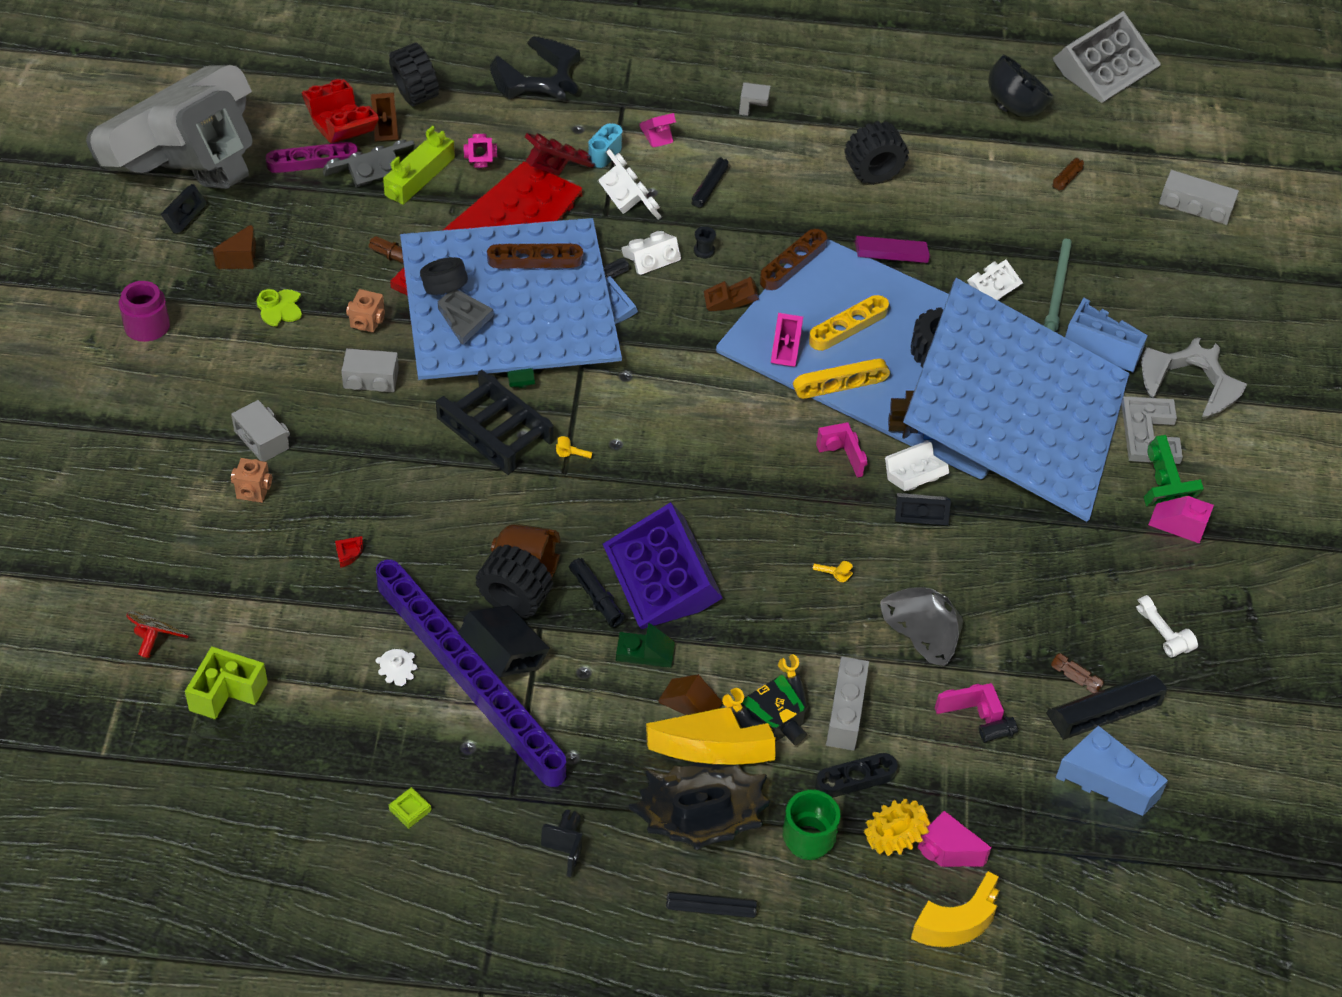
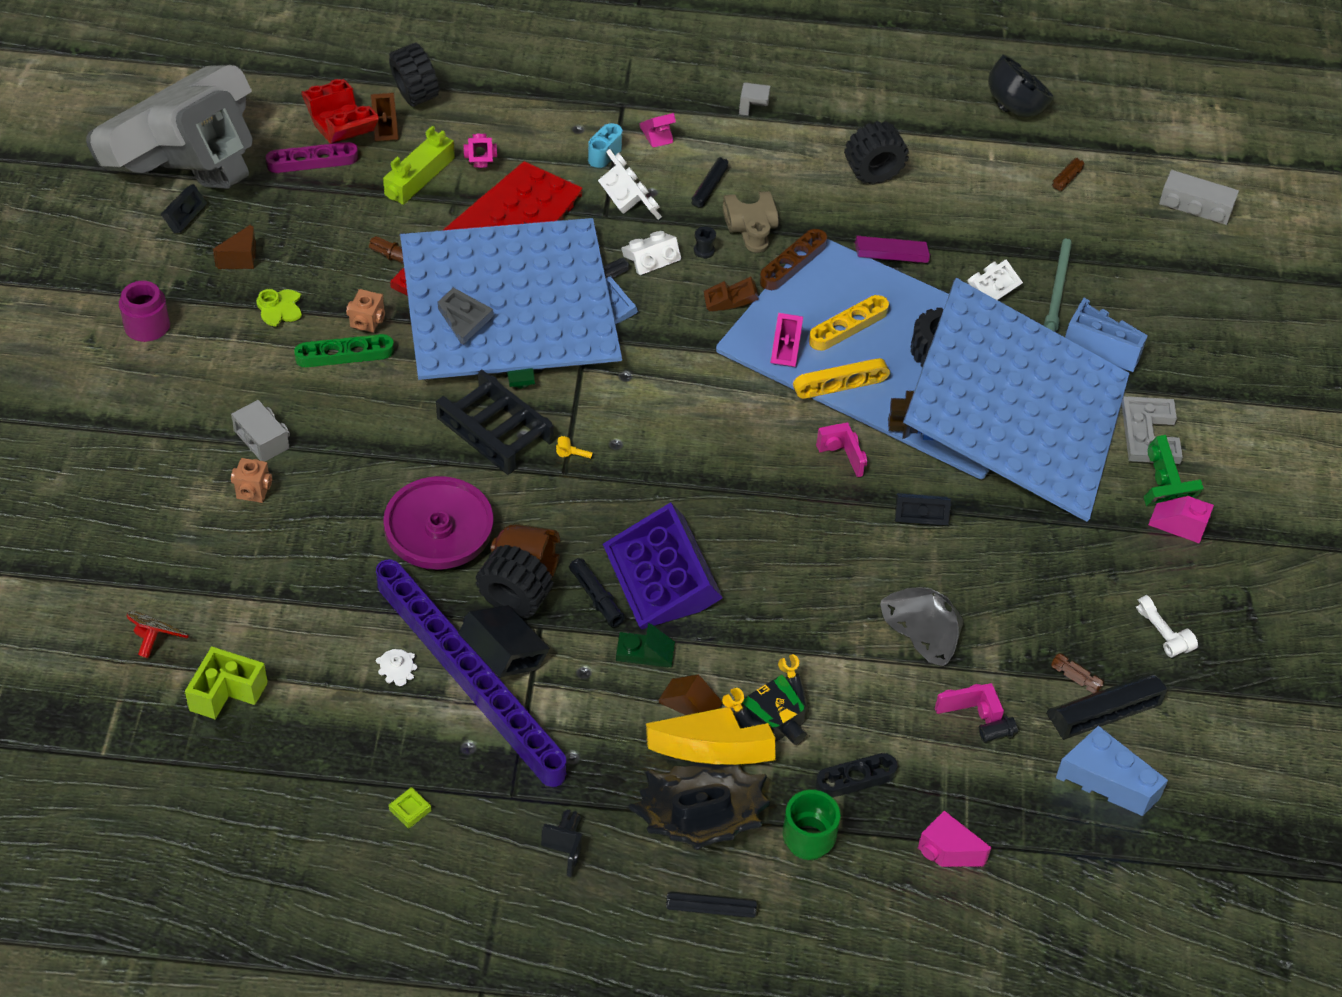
dark grey bracket [323,139,415,187] -> none
red tile [335,536,363,568] -> none
light grey brick [341,348,399,392] -> none
black tyre [420,257,468,295] -> none
reddish brown beam [487,243,583,269] -> none
black piece [490,36,581,101] -> none
dark red bracket [524,133,595,176] -> none
yellow hand [813,561,853,582] -> none
light grey brick [826,656,869,751] -> none
yellow gear [864,799,930,856] -> none
white bracket [885,441,949,491] -> none
yellow arch [911,871,1000,947] -> none
light grey slope [1052,11,1161,103] -> none
light grey piece [1141,338,1247,420] -> none
none -> green beam [294,334,394,367]
none -> magenta dish [383,476,493,569]
none -> dark tan piece [723,191,778,253]

